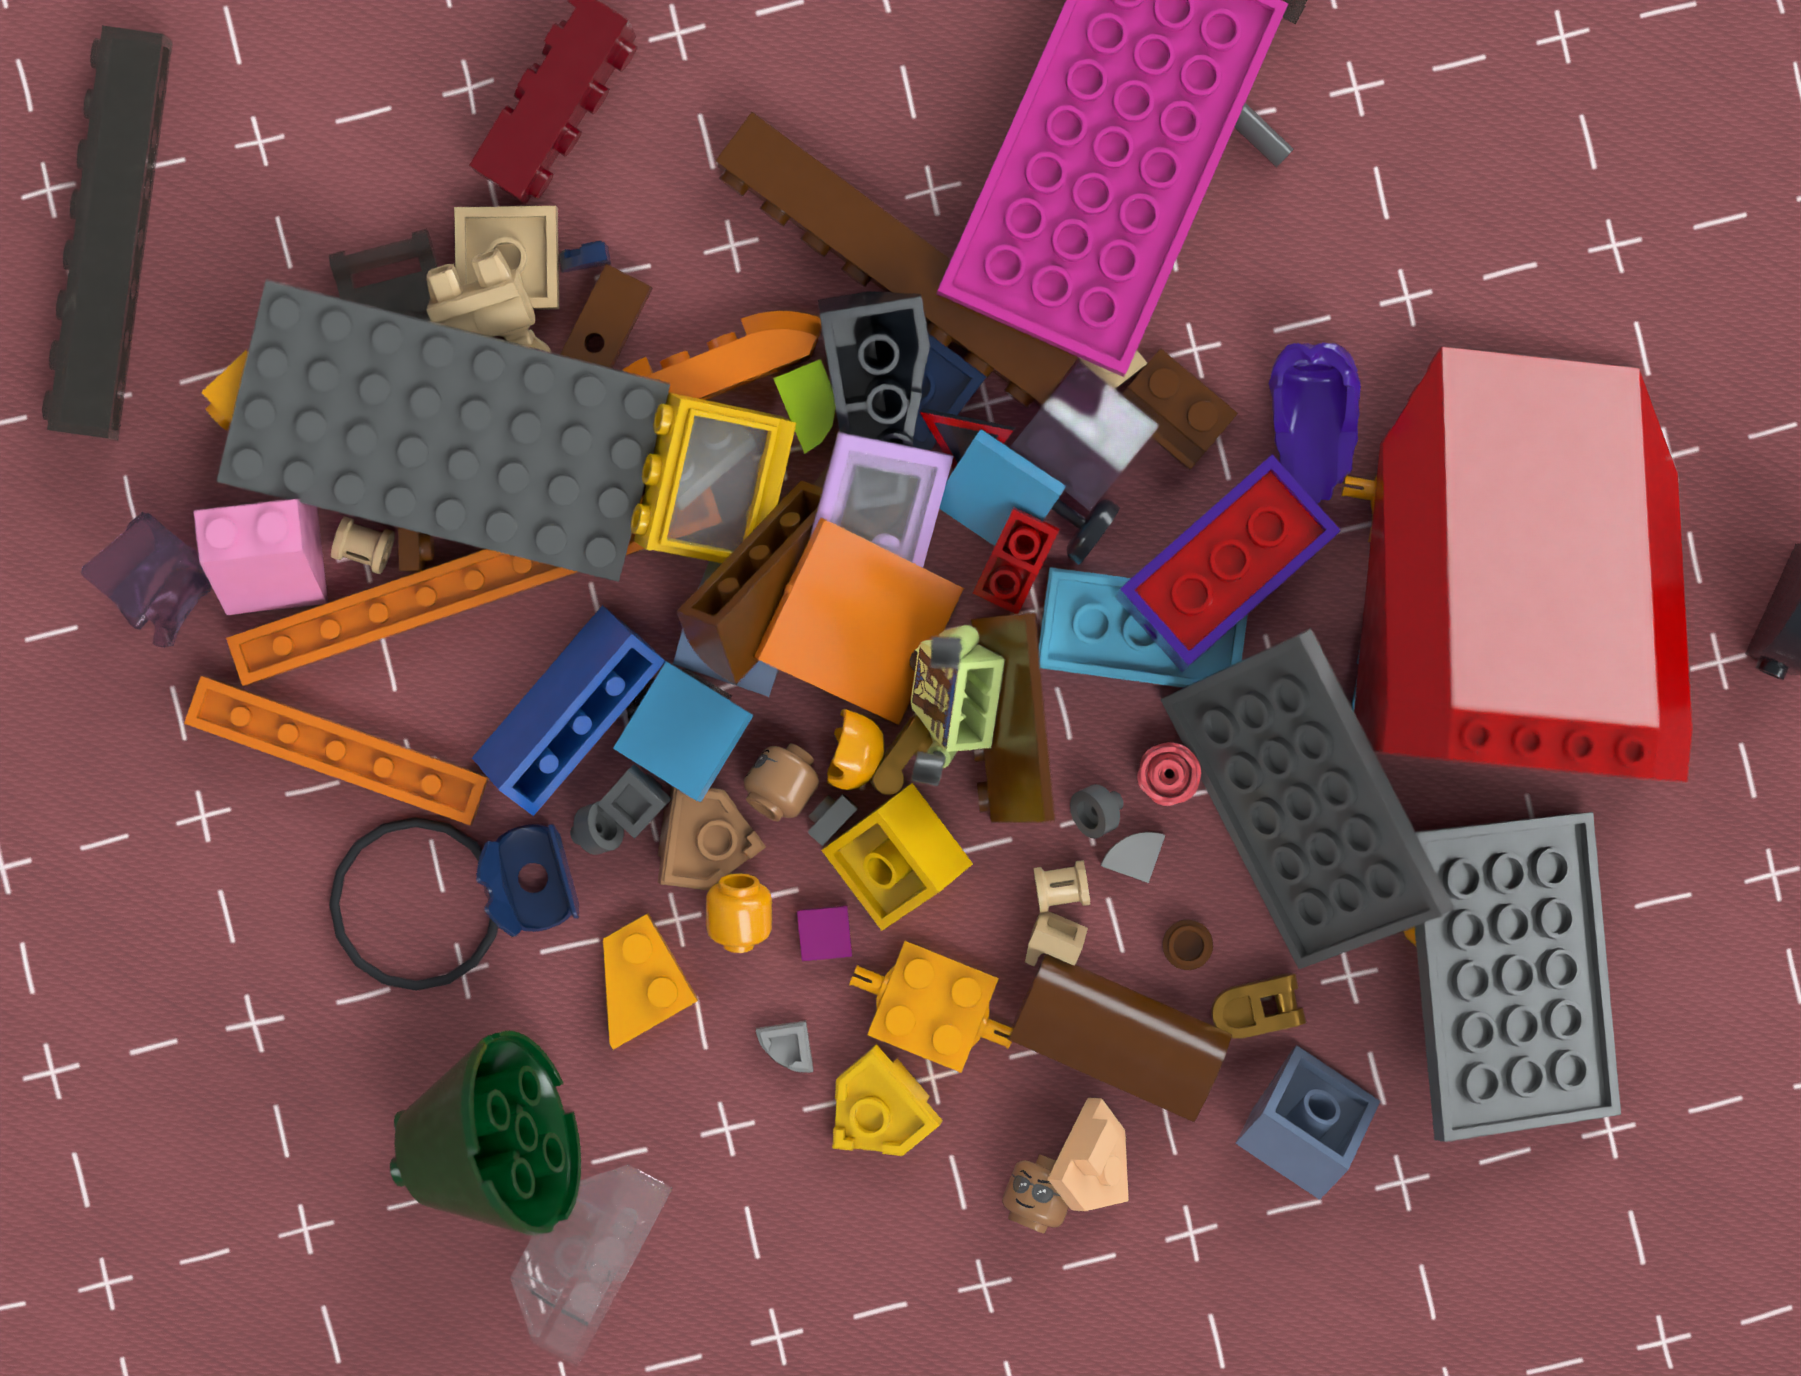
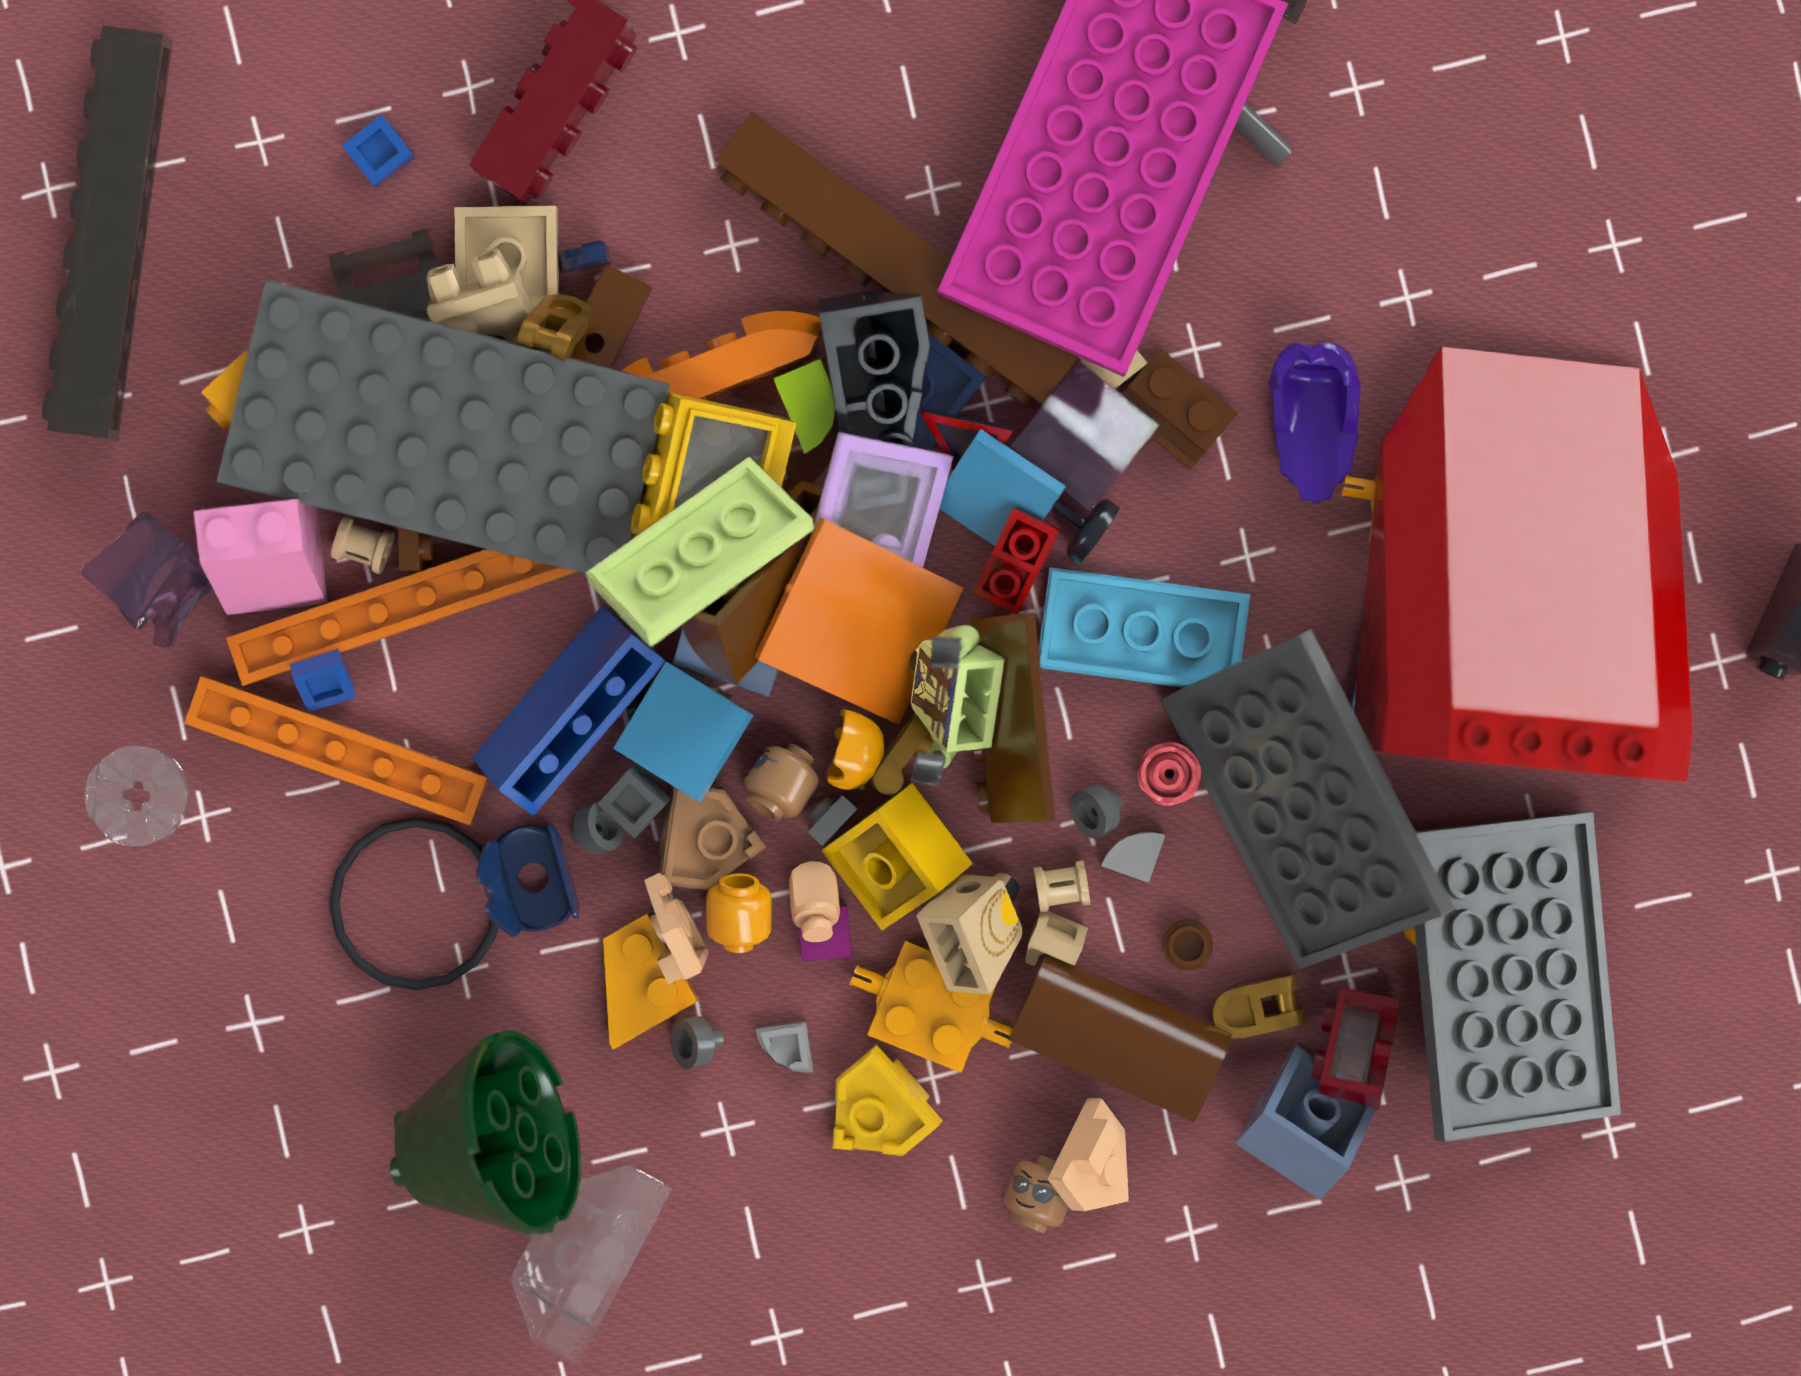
red brick [1115,454,1341,672] -> none
none -> clear plate [84,745,189,847]
none -> blue tile [290,649,356,713]
none -> blue tile [342,114,415,187]
none -> pearl gold plate [517,294,592,362]
none -> yellowish green tile [585,457,814,647]
none -> light nougat plate [644,873,709,984]
none -> dark grey tile [670,1016,724,1069]
none -> light nougat arm [789,861,840,942]
none -> tan torso [916,873,1022,995]
none -> dark red window [1311,987,1401,1110]

